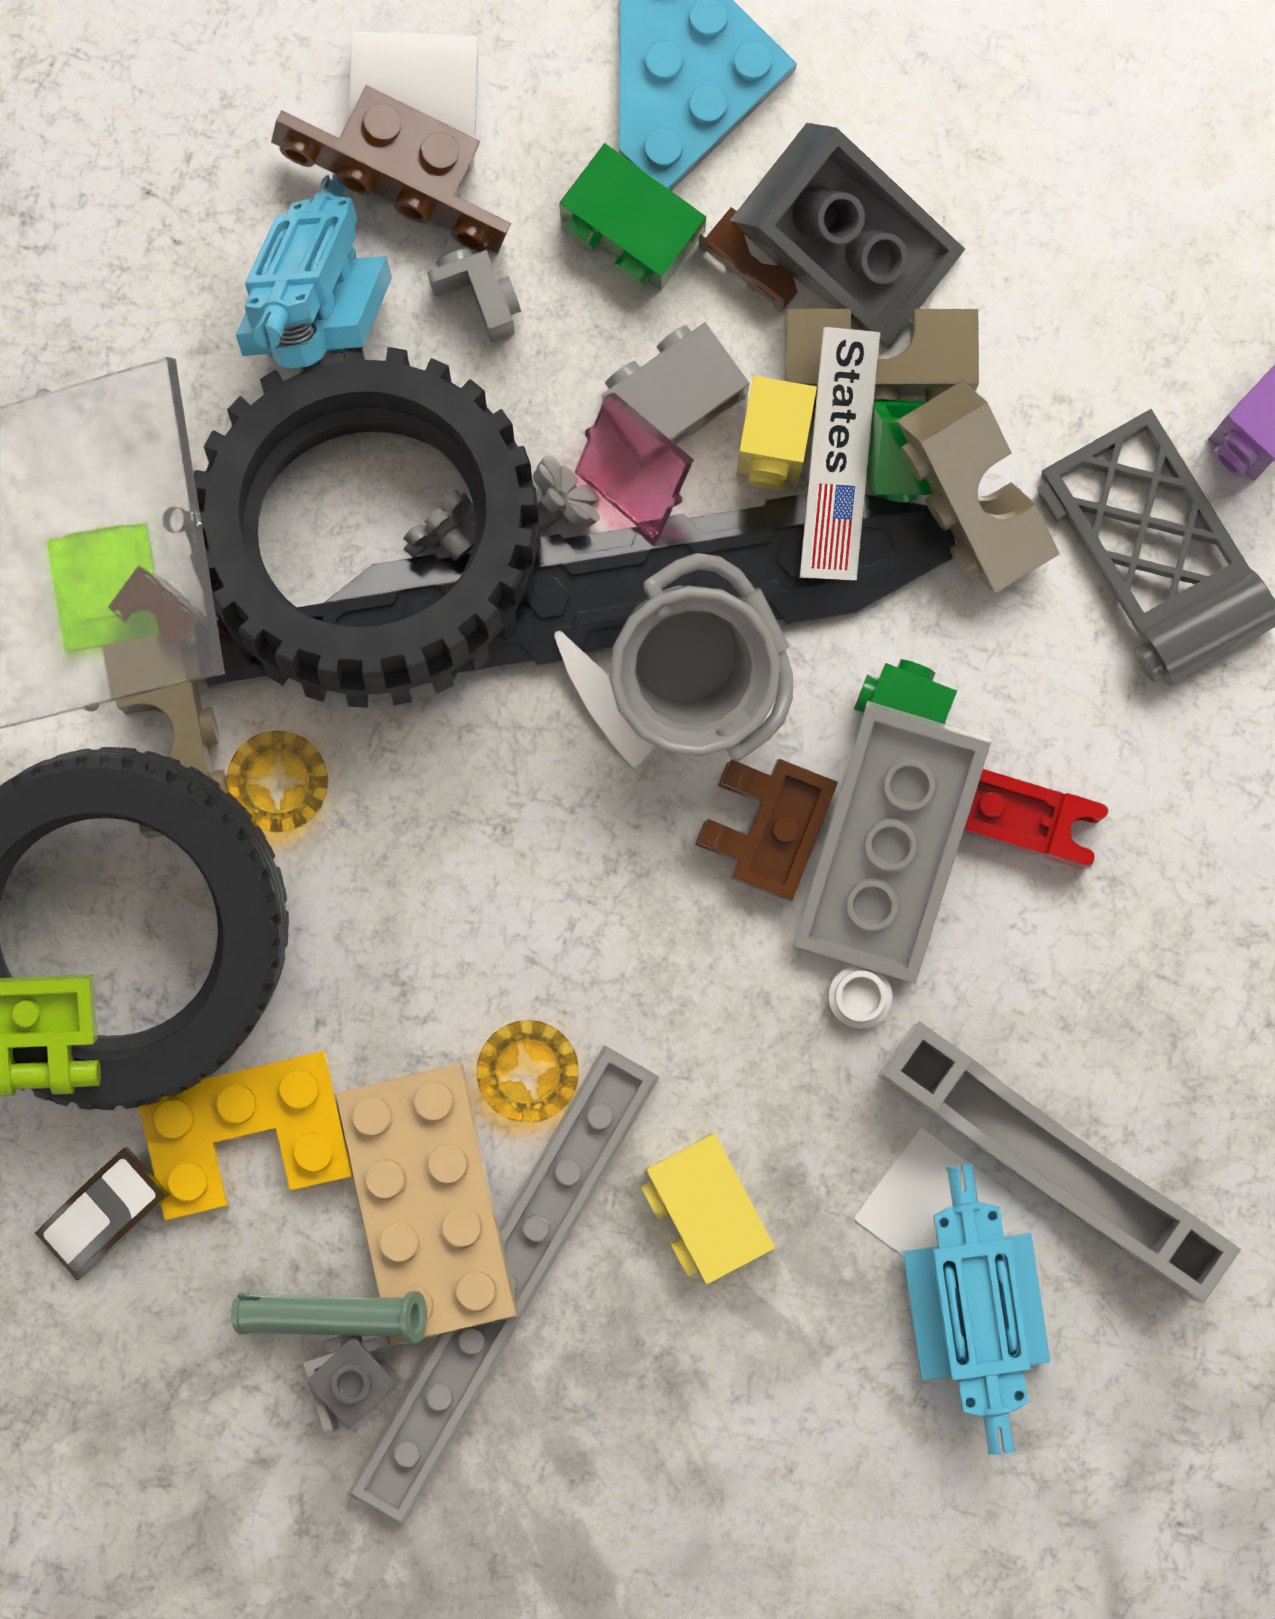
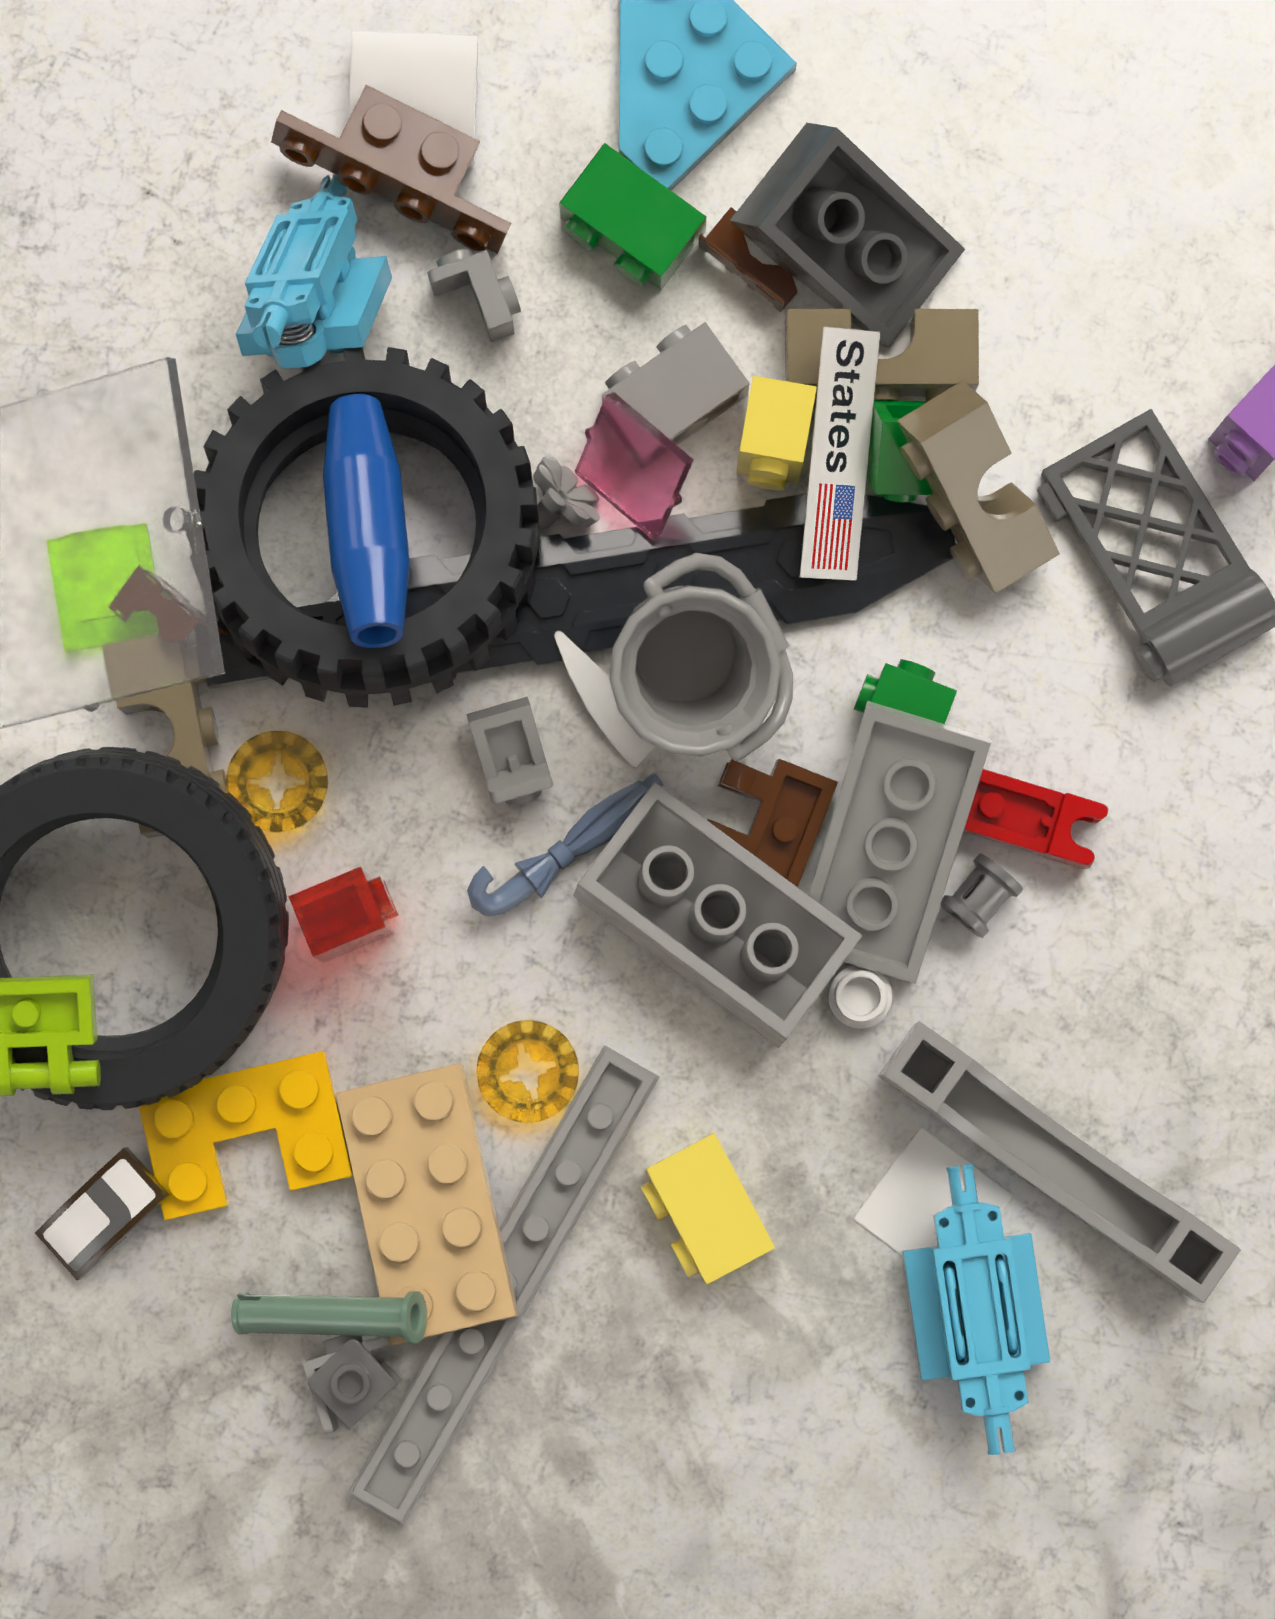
light grey plant [403,489,473,562] -> none
none -> clear red brick [288,866,399,963]
none -> blue plate [323,394,410,648]
none -> light grey bracket [466,696,553,805]
none -> sand blue piece [467,773,663,917]
none -> light grey slope [573,782,862,1048]
none -> flat silver bush [940,853,1023,938]

